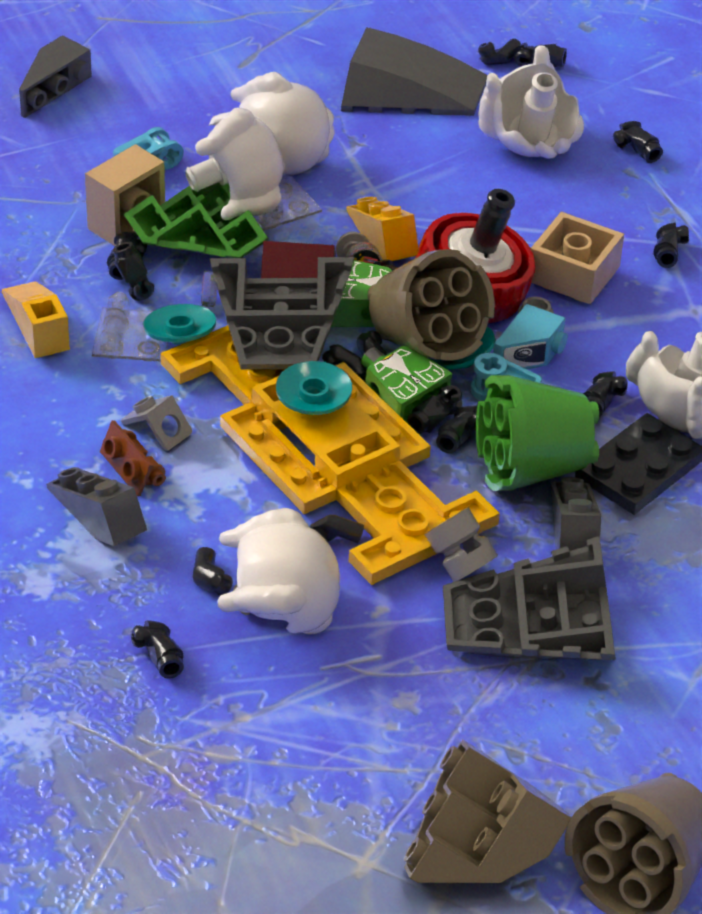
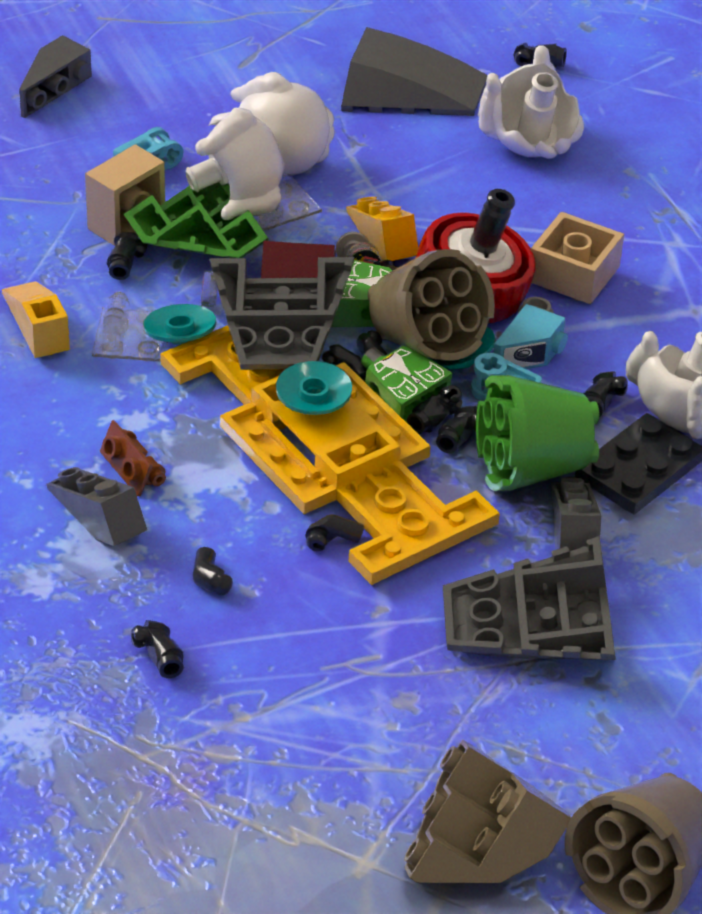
black arm [113,242,154,301] -> none
light grey bracket [120,395,192,451] -> none
white piece [218,508,340,634] -> none
light grey wheel [424,508,498,582] -> none
black arm [478,39,521,65] -> none
black arm [613,121,663,163] -> none
black arm [653,222,689,268] -> none

